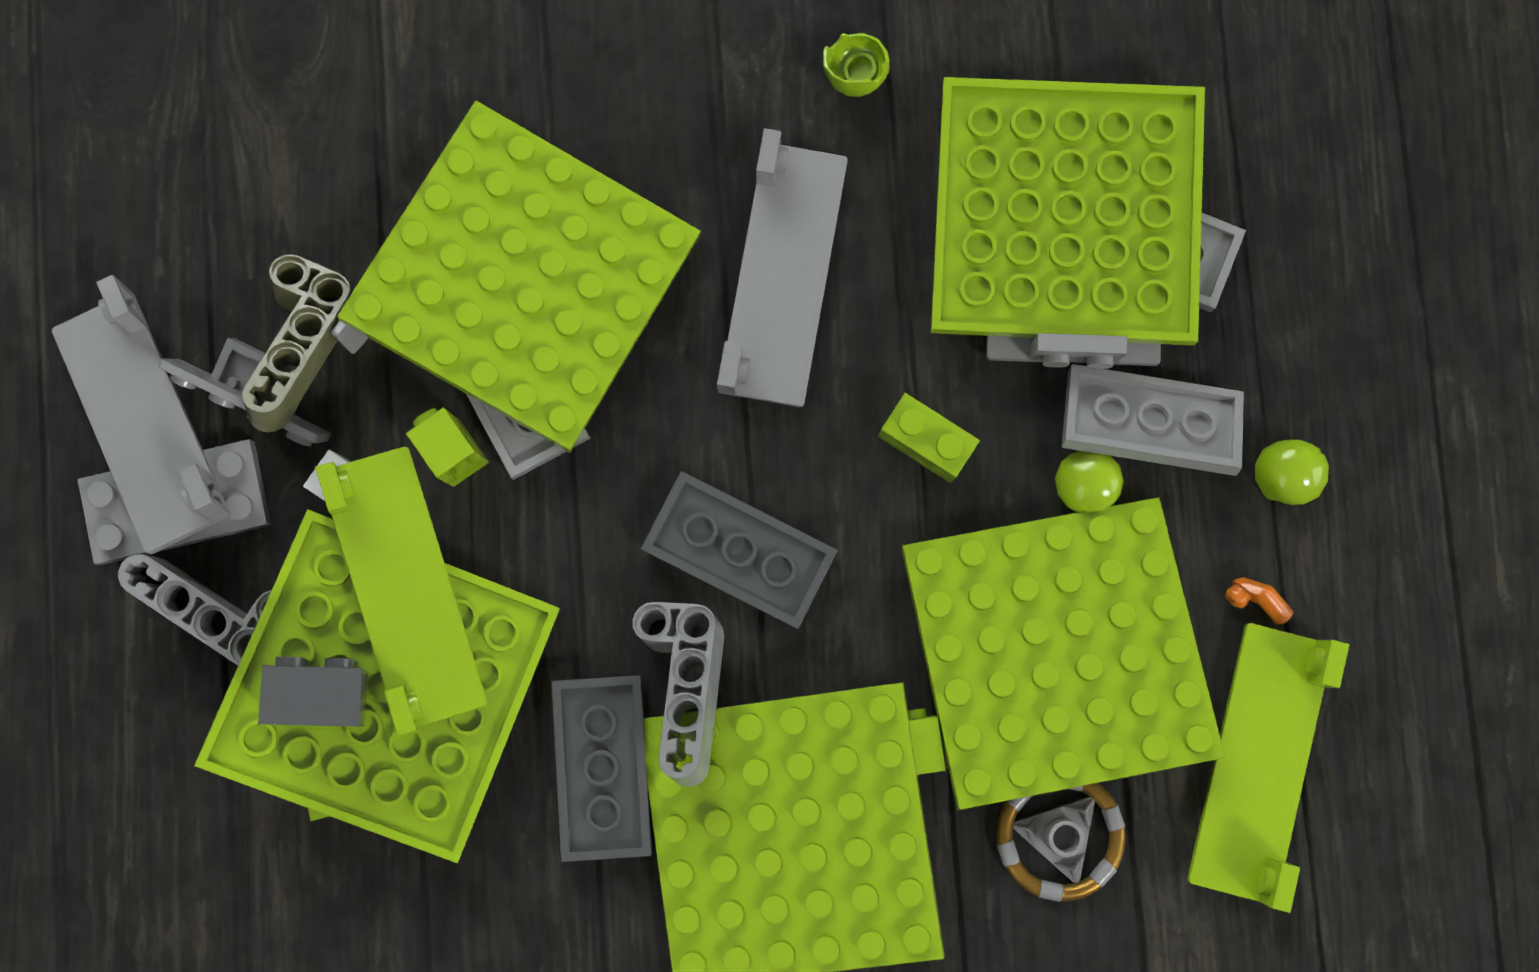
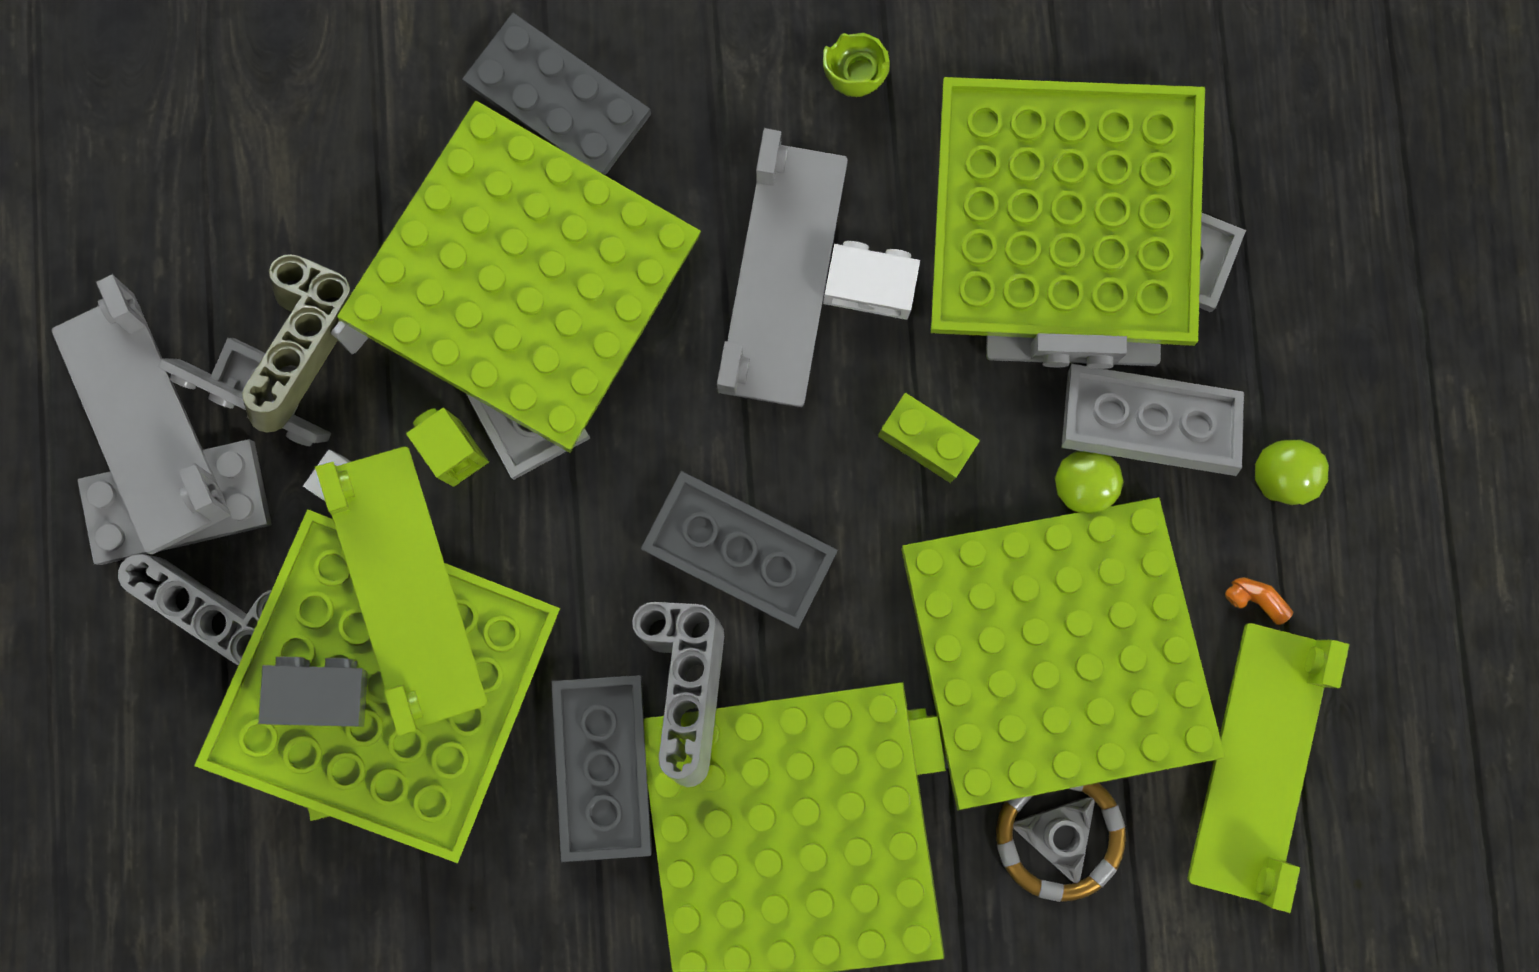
none -> dark grey plate [462,13,651,175]
none -> white brick [823,241,920,320]

